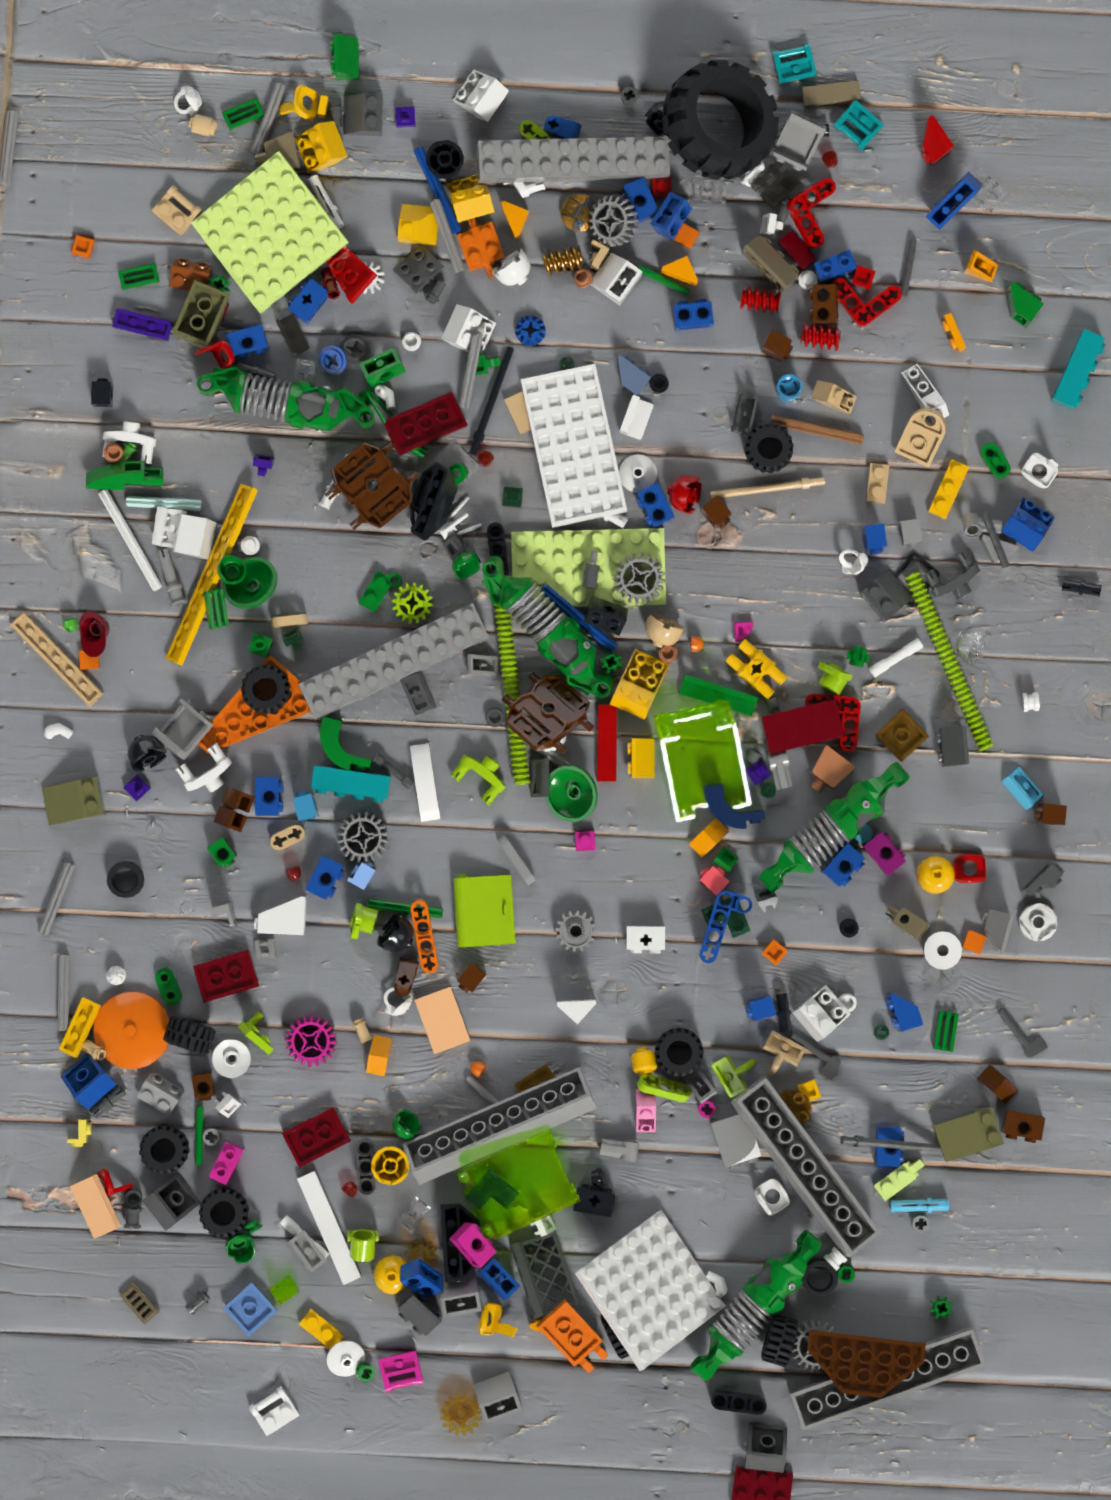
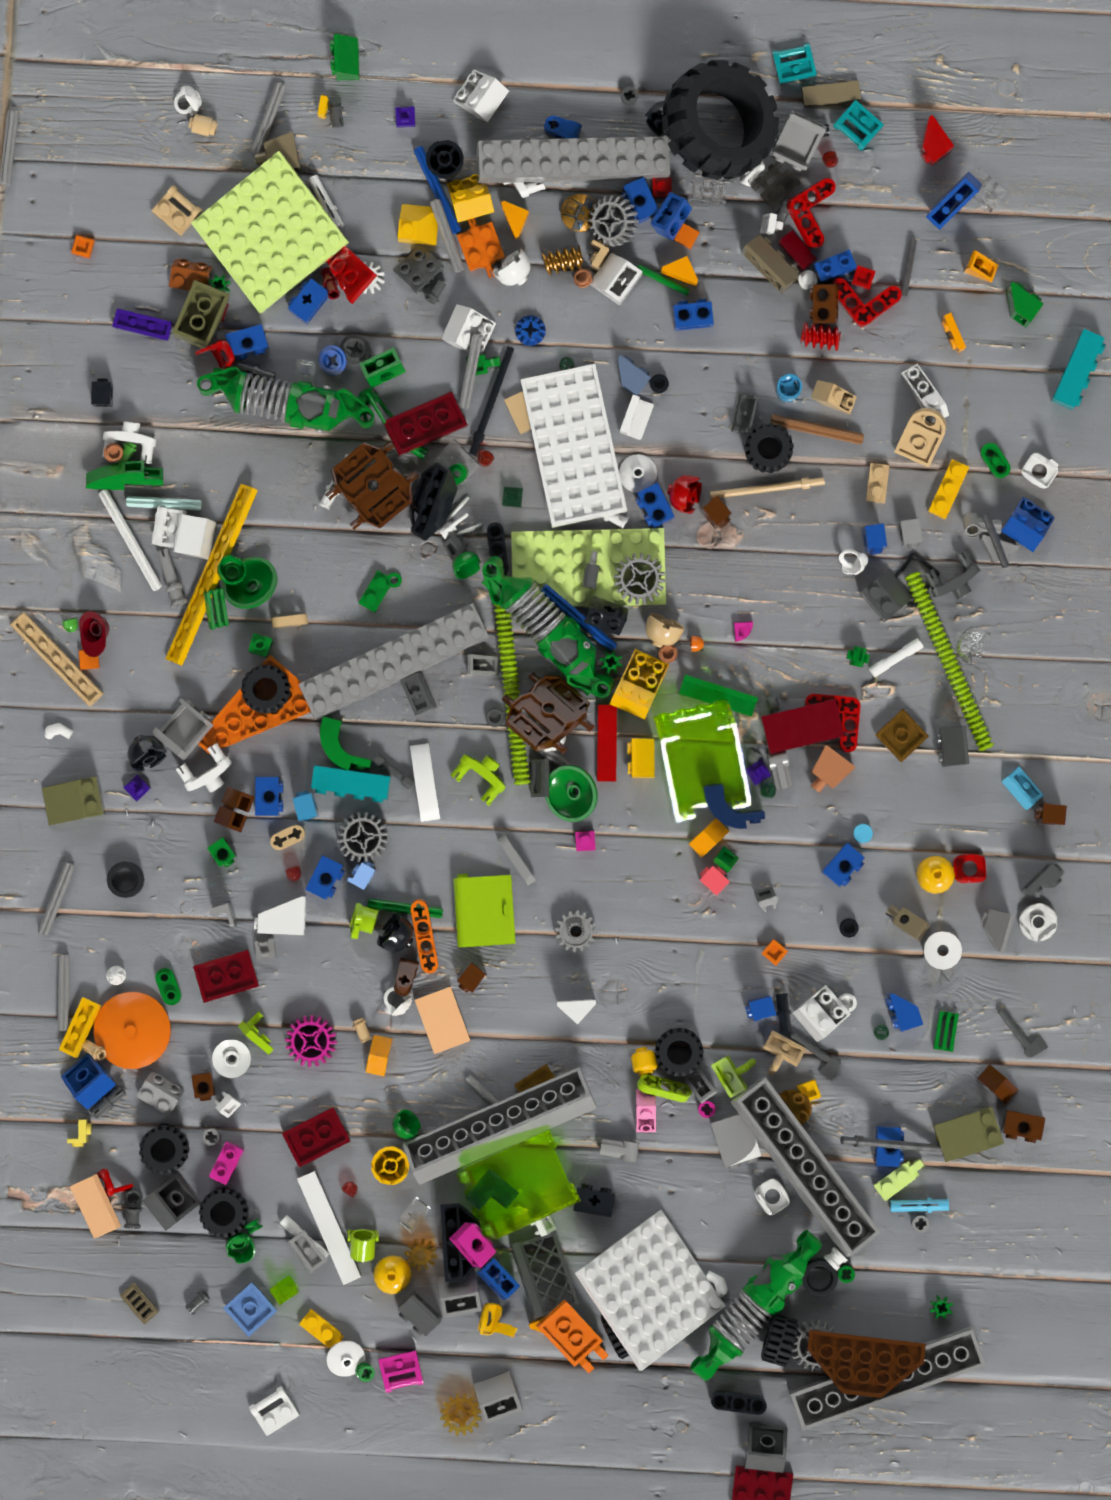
green tile [118,263,160,290] -> none
black tyre [163,1016,216,1054] -> none
green bar [195,1106,204,1165] -> none
green tile [222,97,264,131] -> none
white plate [241,536,260,555] -> none
dark purple tile [253,454,275,477] -> none
clear smoke panel [275,314,310,357] -> none
yellow piece [279,85,318,121] -> none
clear green tile [282,628,303,652] -> none
yellow slope [295,121,348,174] -> none
dark grey slope [344,93,383,136] -> none
dark grey beam [356,1138,376,1195] -> none
white arm [374,384,396,410] -> none
lime gear [392,582,433,624] -> none
blue brick [400,1258,443,1299] -> none
white plate [402,332,421,351] -> none
orange hinge [471,1061,487,1078] -> none
lime beam [519,120,551,140] -> none
black plate [591,1168,606,1187] -> none
white brick [626,926,665,954] -> none
blue beam [699,891,753,963] -> none
clear green plate [701,898,751,938] -> none
yellow pin [725,639,788,700] -> none
red piece [740,286,781,315] -> none
green piece [759,762,910,893] -> none
reddish brown piece [761,330,793,362] -> none
lime piece [818,661,853,695] -> none
magenta brick [862,831,906,876] -> none
orange tile [962,930,987,954] -> none
white wheel [1021,692,1040,712] -> none
black pin [1062,579,1102,597] -> none

